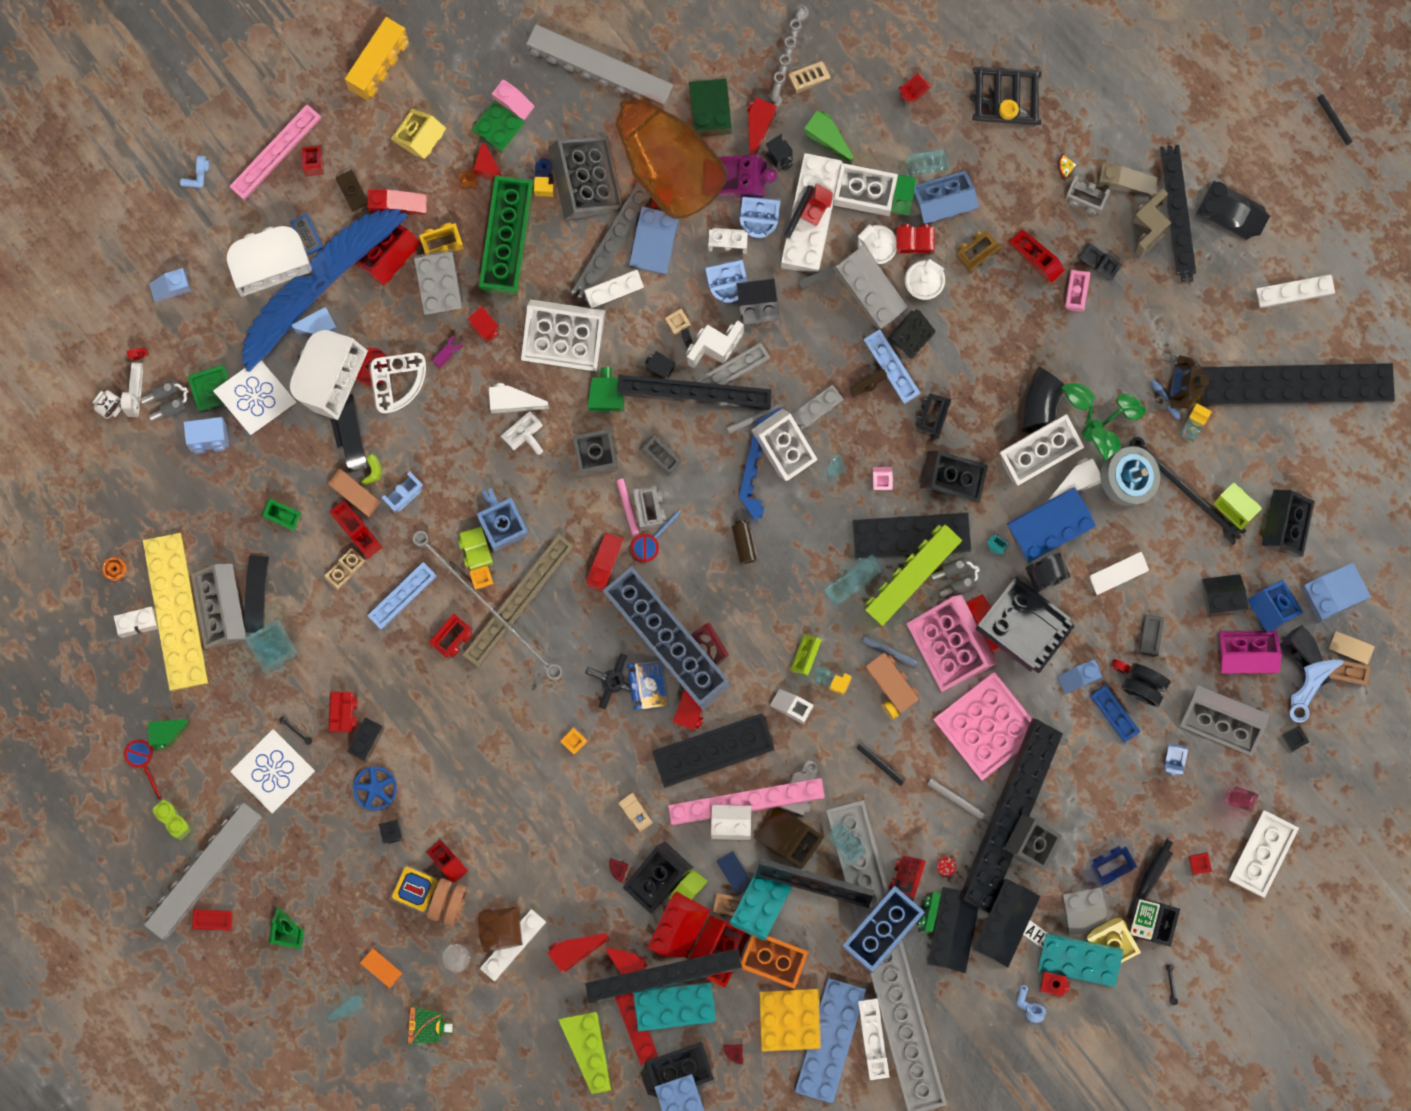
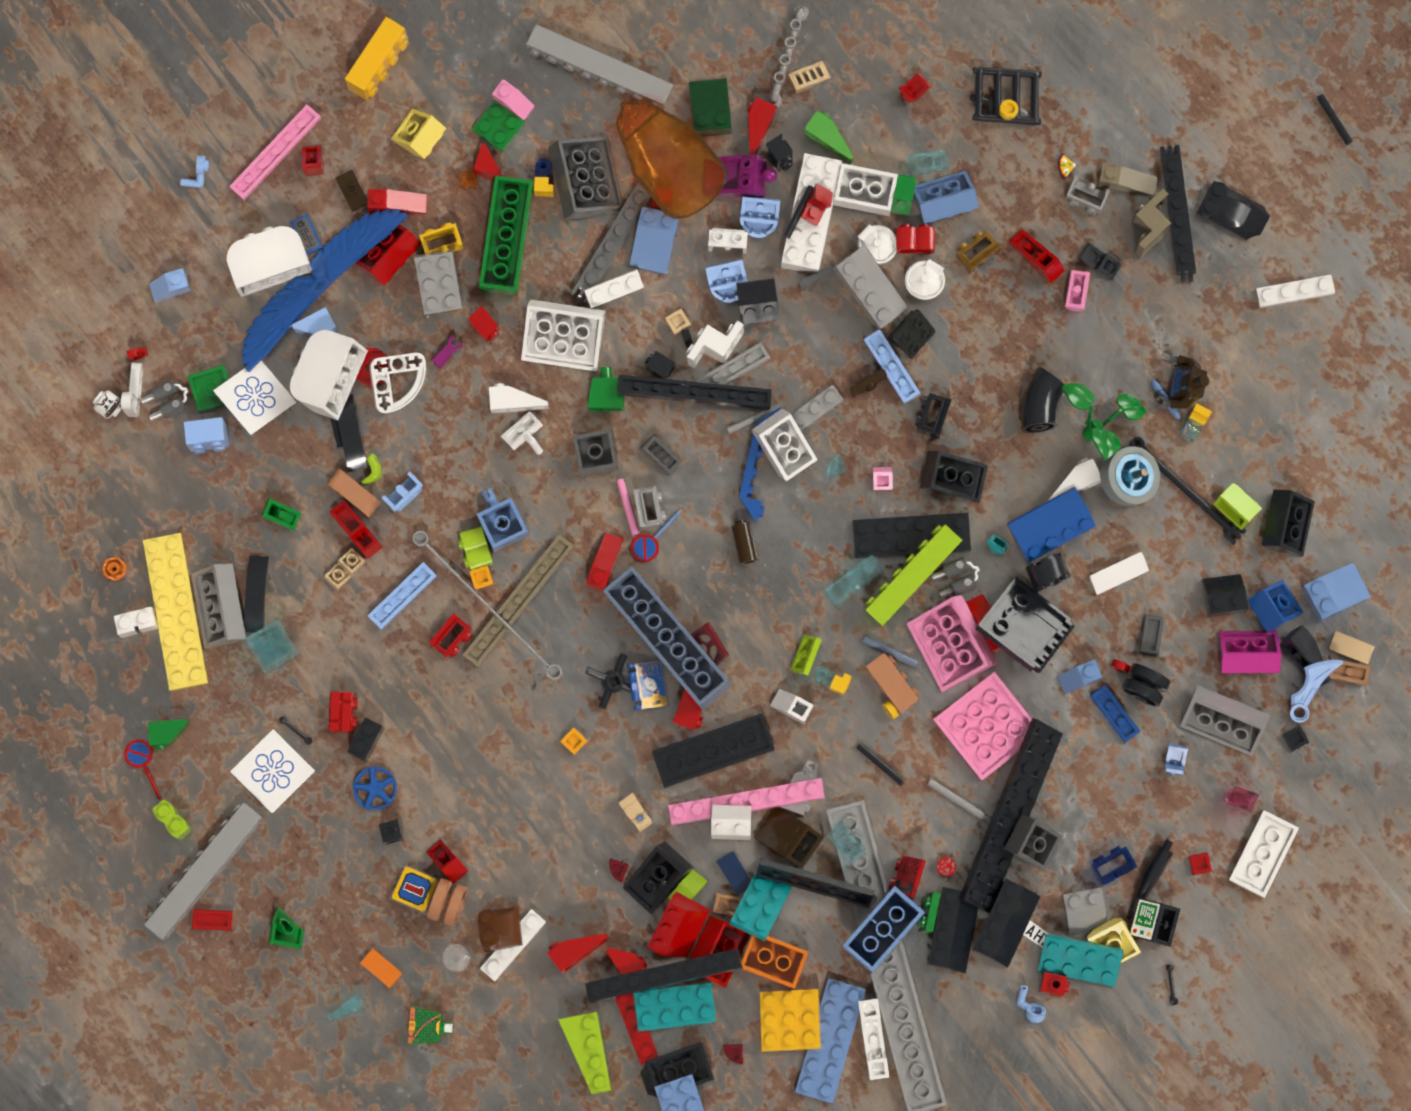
white slope [1000,414,1084,486] -> none
black plate [1201,363,1395,406] -> none

